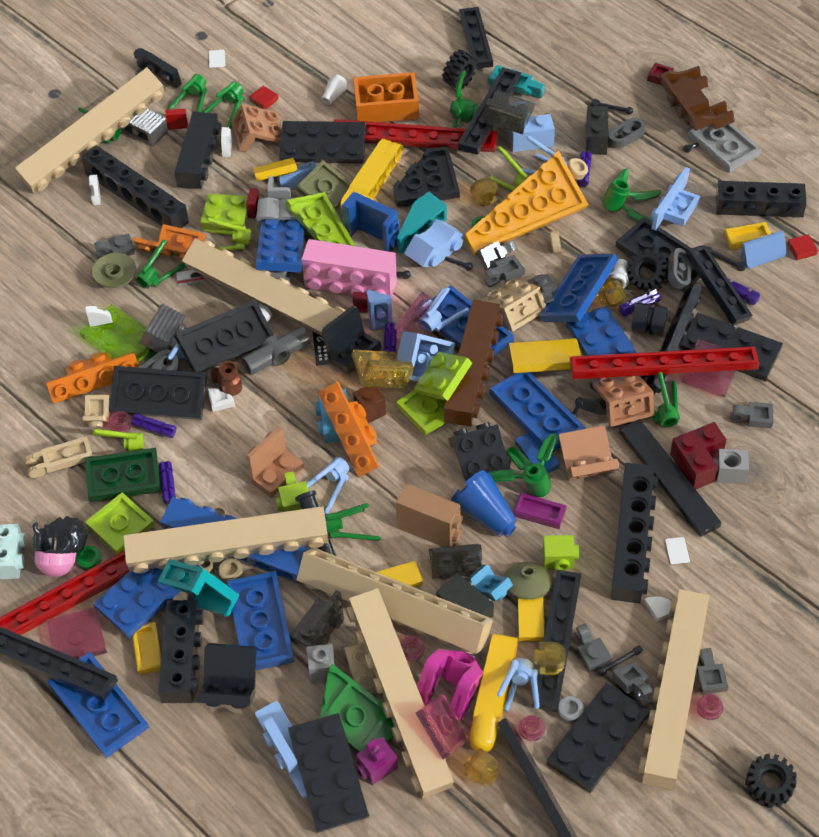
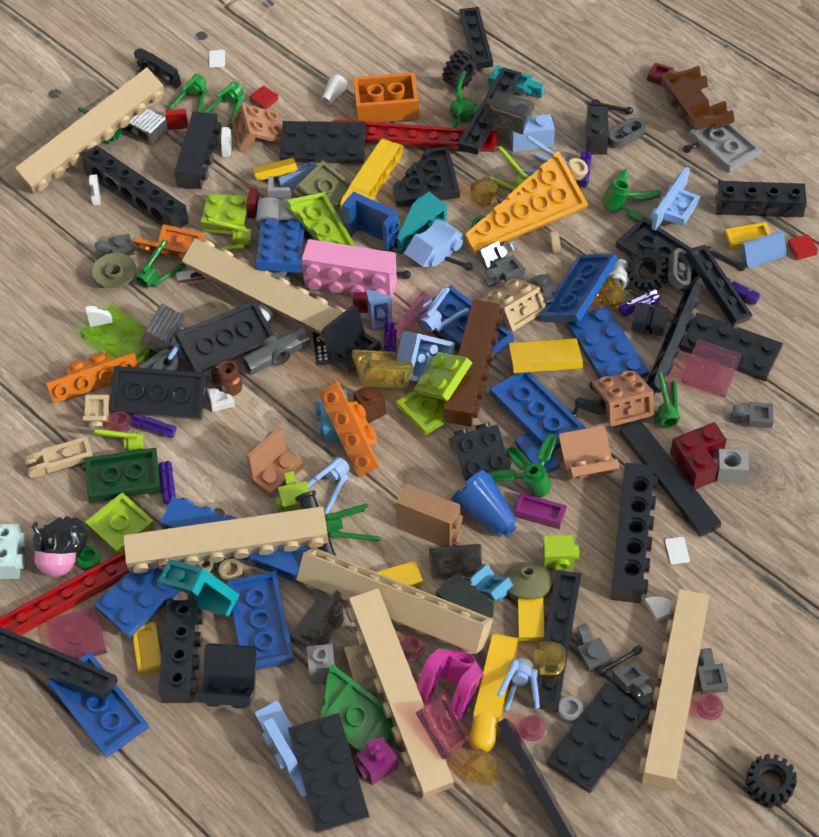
red tile [569,347,759,379] -> none

